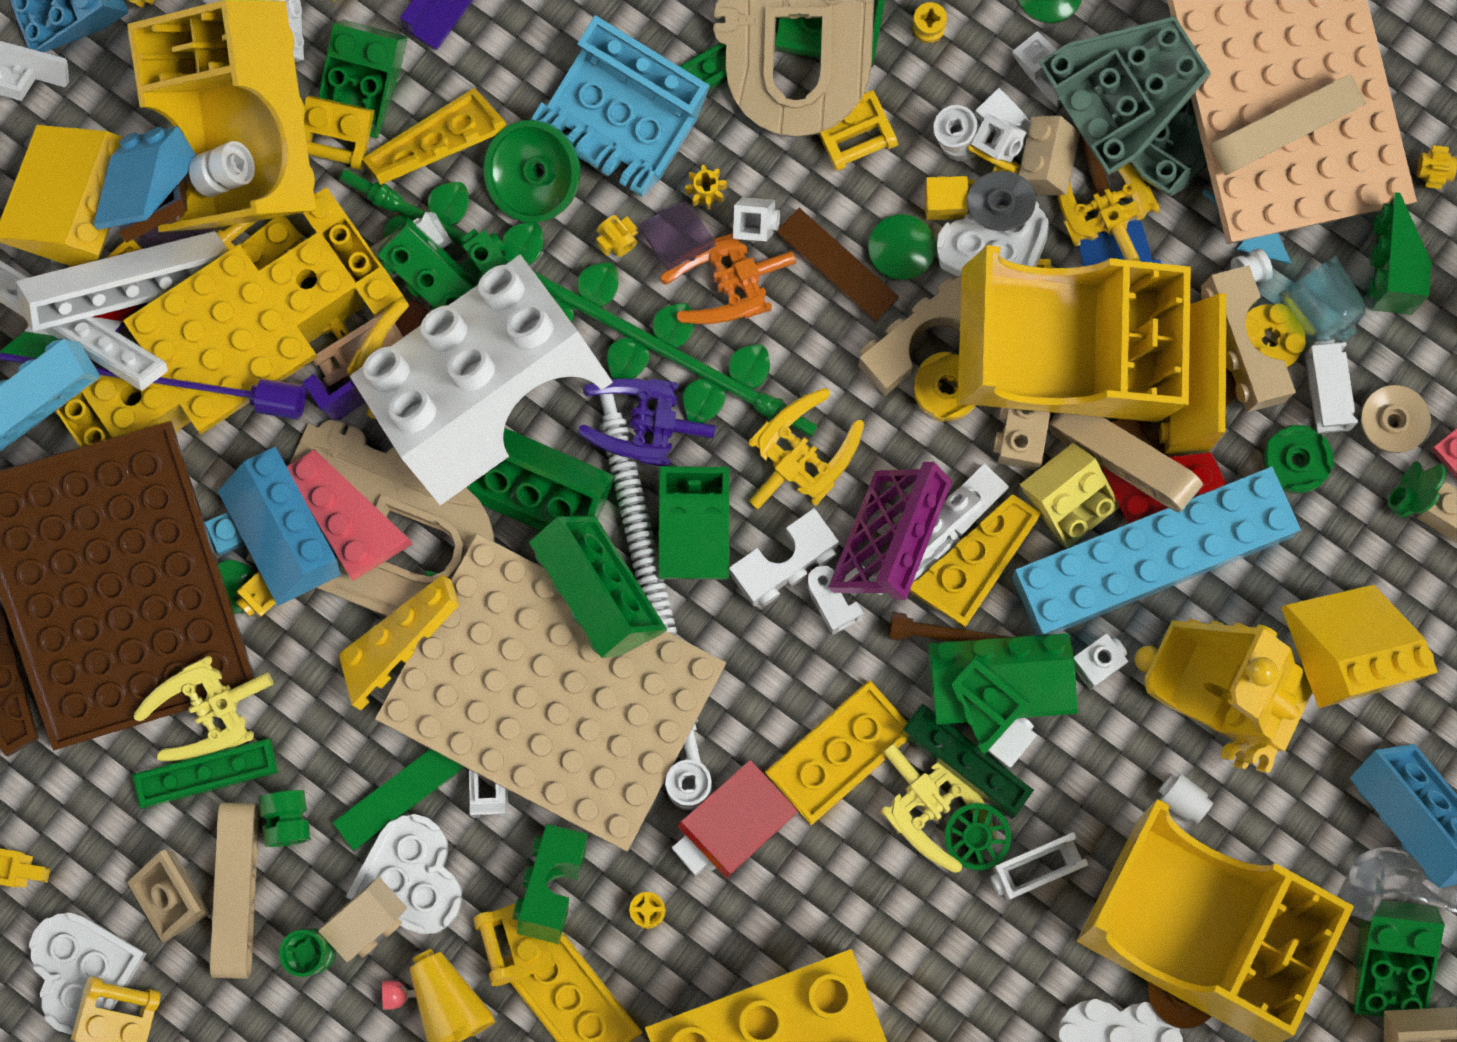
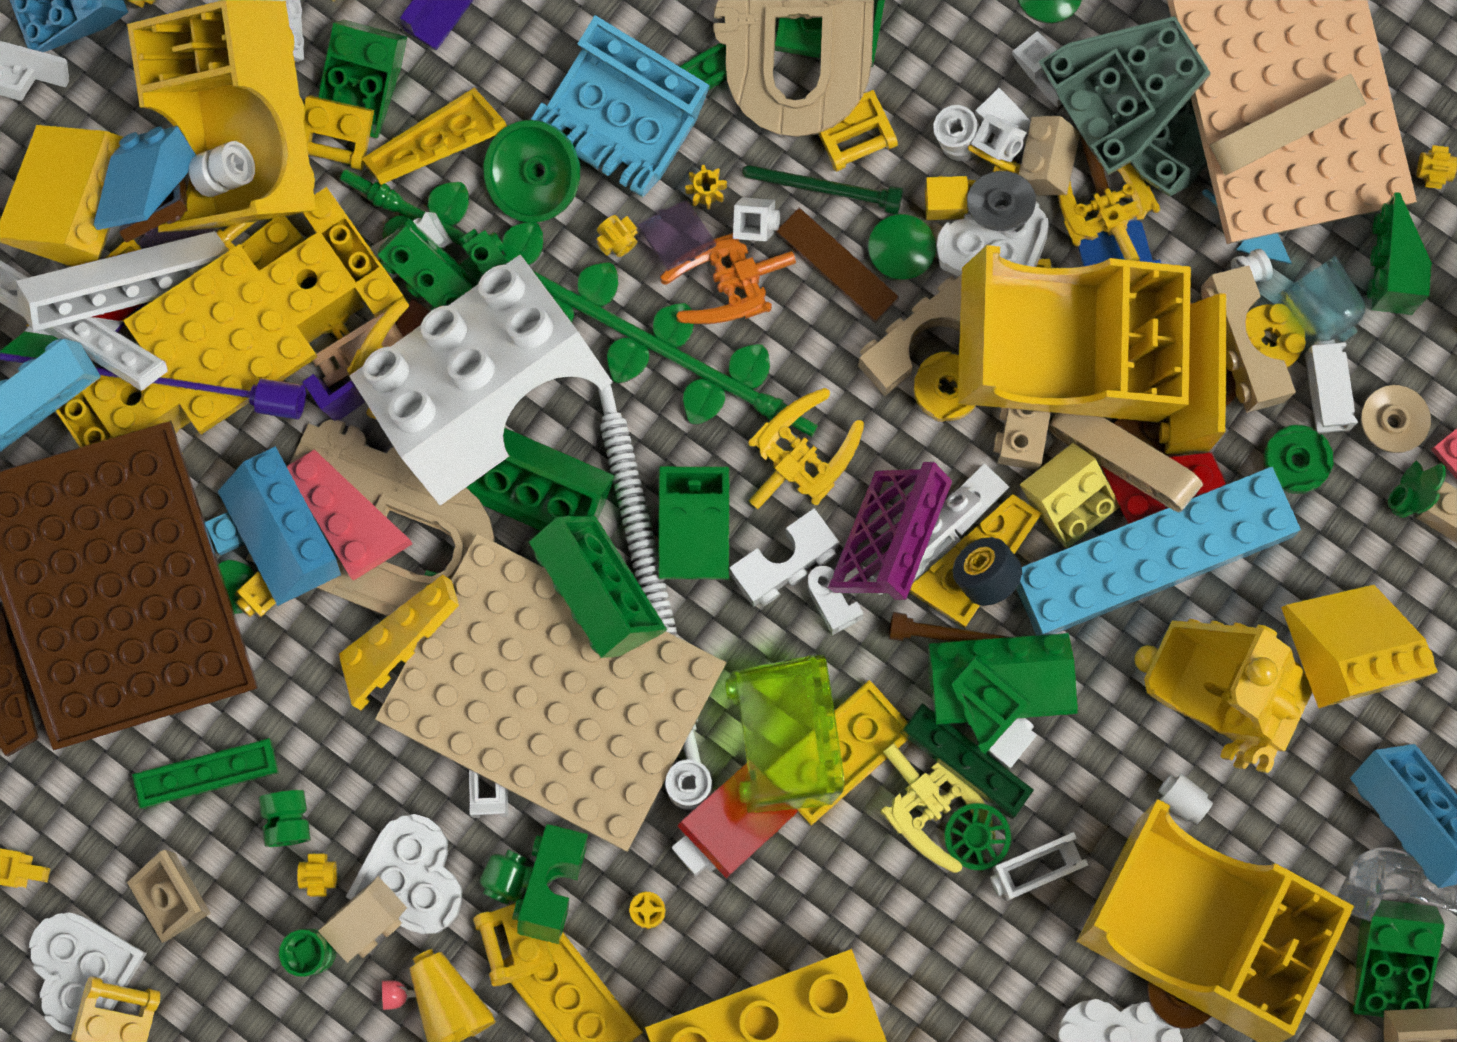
light yellow bar [134,656,273,761] -> none
tan beam [210,802,259,979] -> none
green tile [333,749,465,851] -> none
dark purple bar [578,378,715,466] -> none
yellow wheel [912,2,947,43] -> none
white brick [1074,633,1128,690] -> none
none -> yellow gear [297,853,337,897]
none -> green head [479,850,527,905]
none -> clear neon green windscreen [725,654,844,813]
none -> dark green piece [742,165,903,215]
none -> black wheel [952,537,1022,606]

